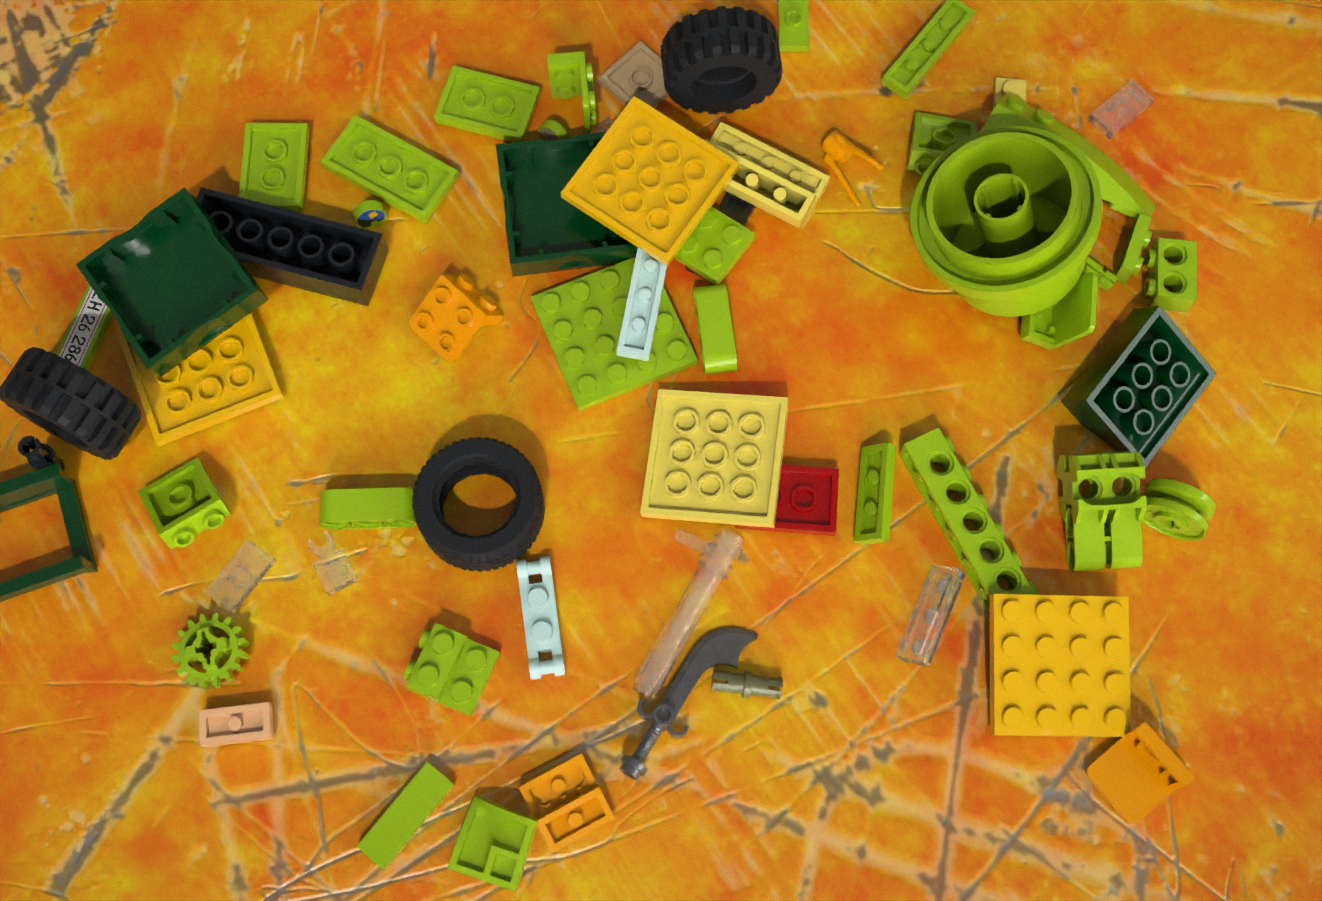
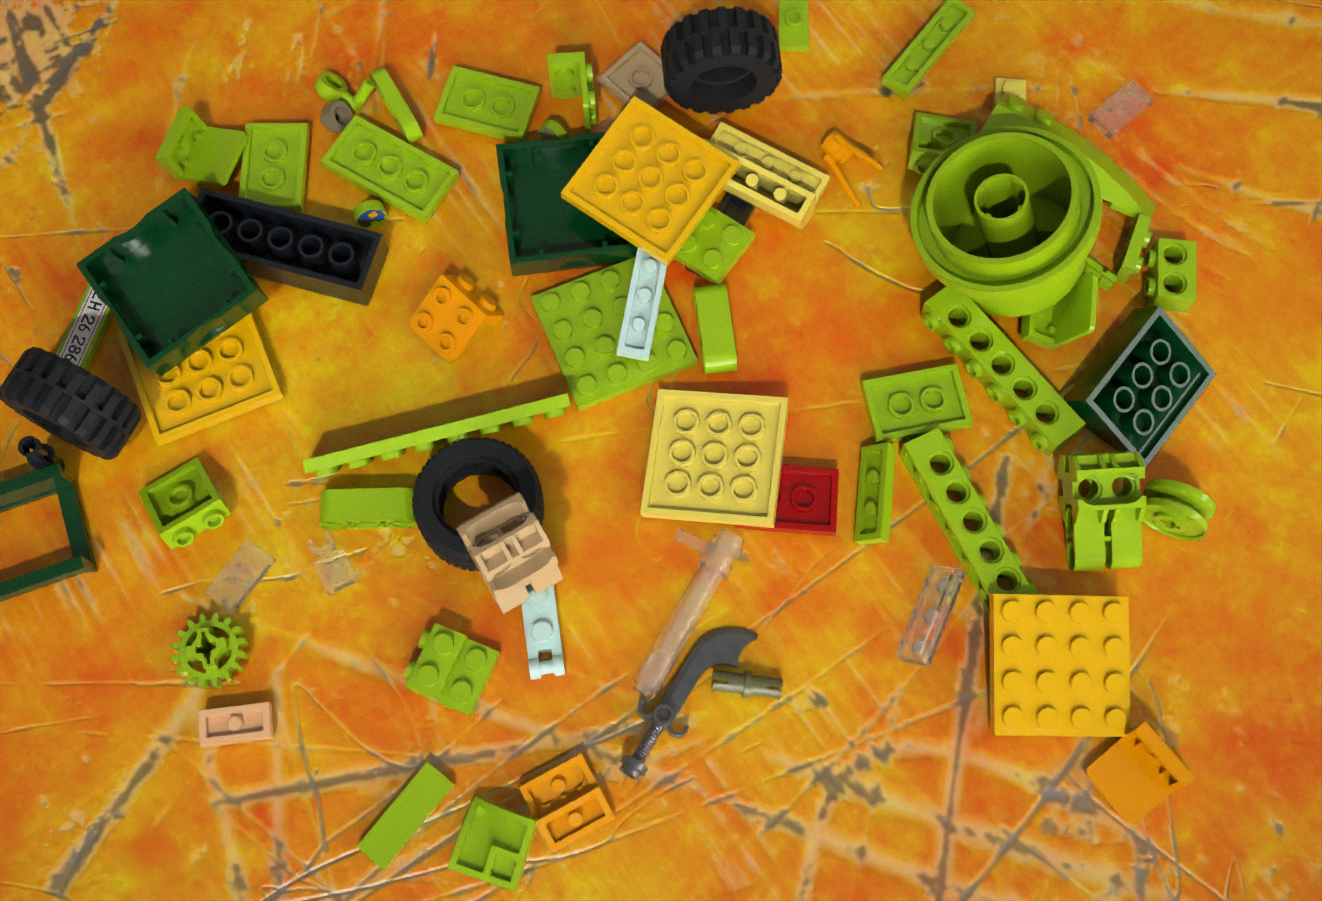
none -> lime bracket [155,107,248,187]
none -> lime plate [302,393,571,478]
none -> lime plate [314,71,376,111]
none -> dark tan tile [320,100,353,133]
none -> lime beam [369,66,423,144]
none -> tan connector [455,492,563,614]
none -> lime plate [861,363,973,444]
none -> lime brick [920,286,1086,457]

